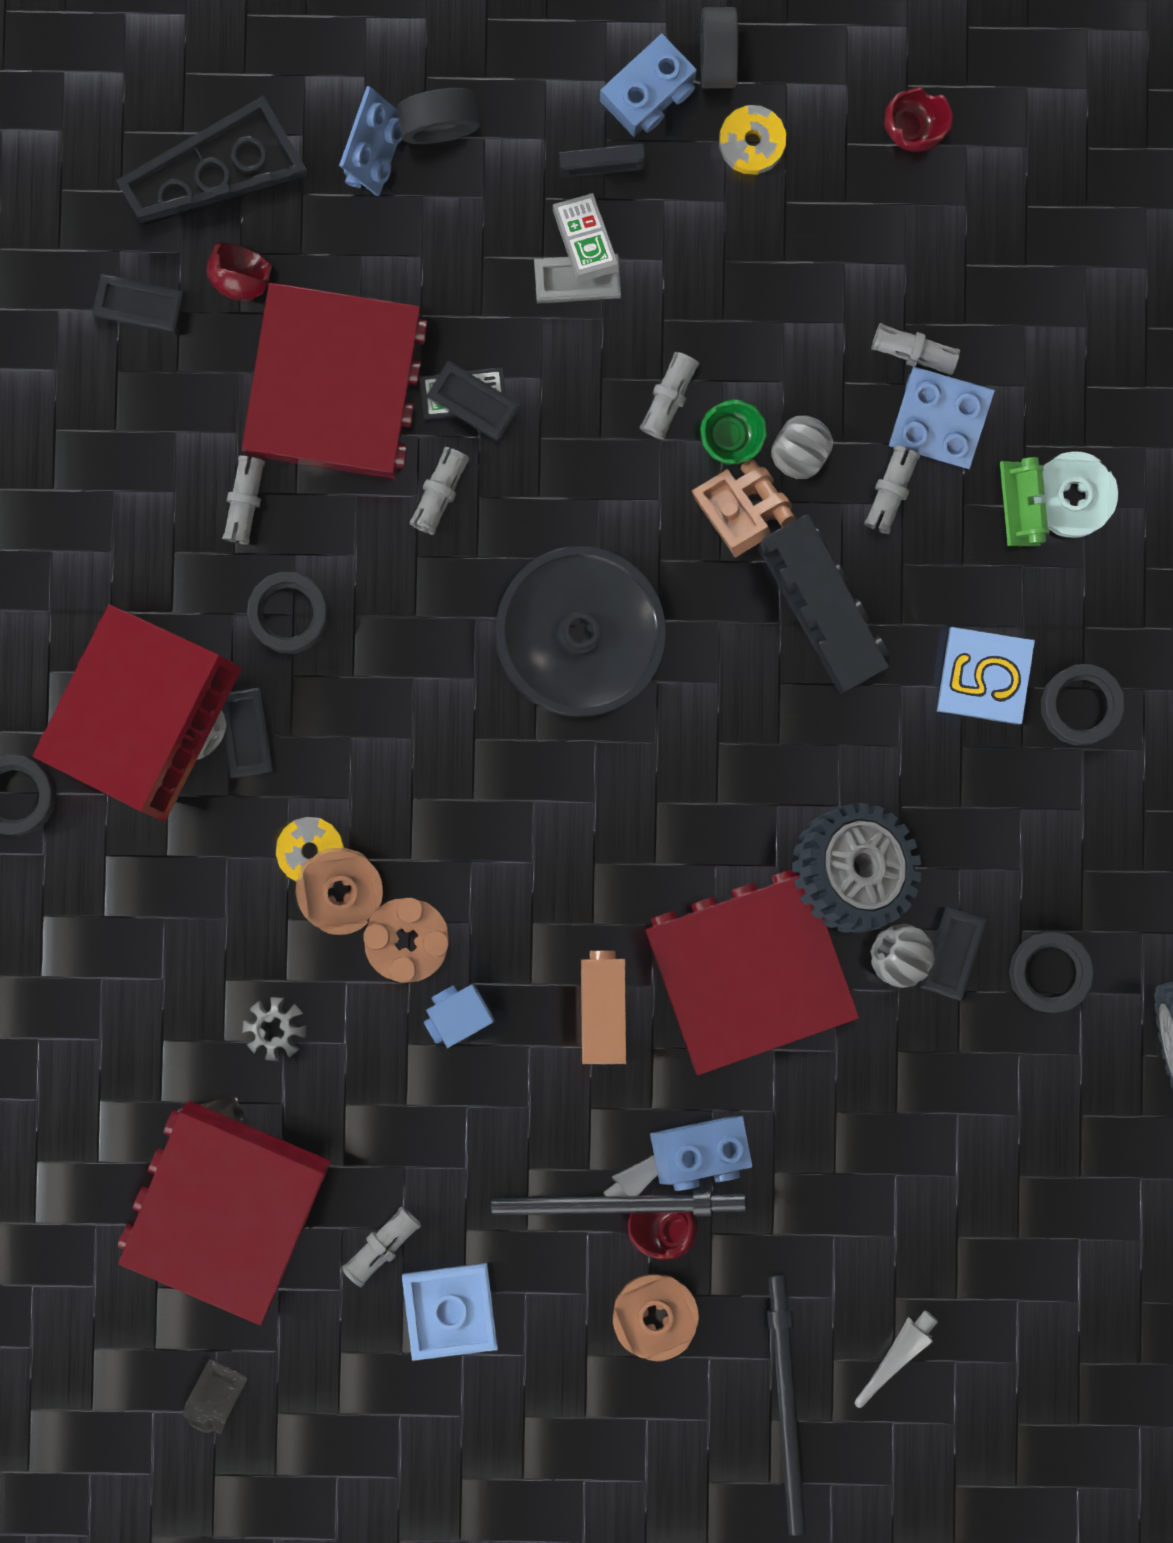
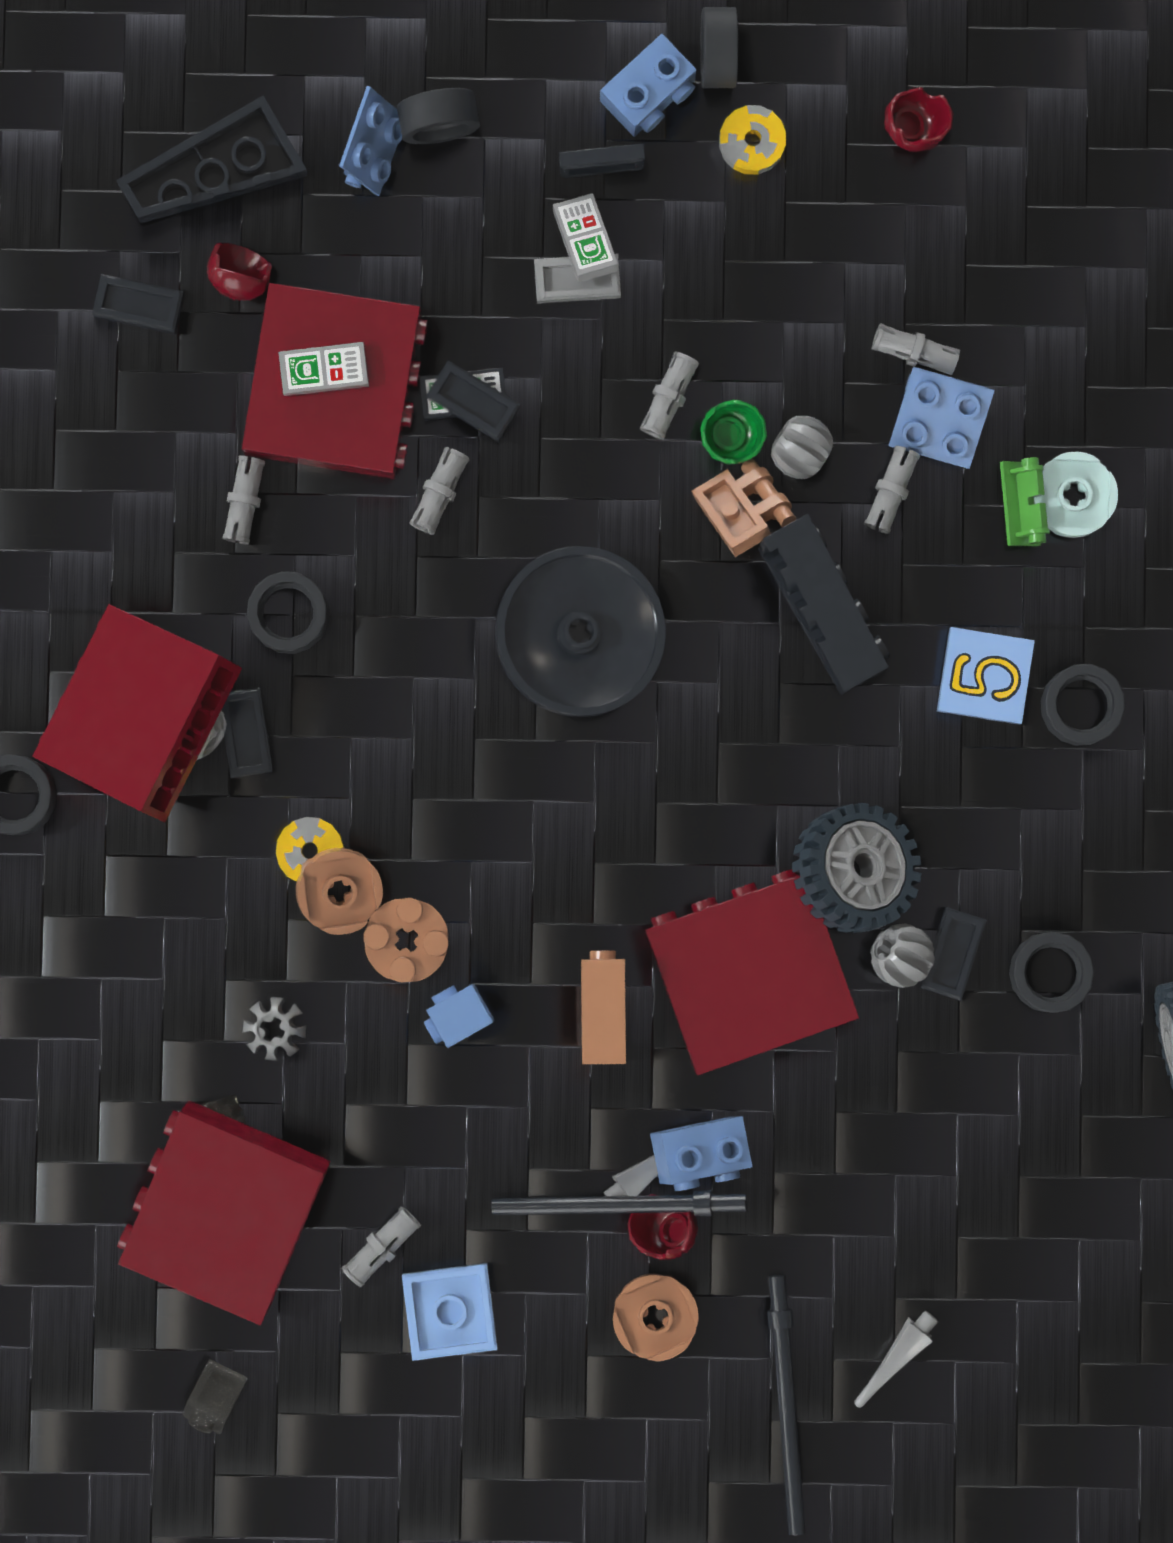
none -> tile [278,342,369,396]

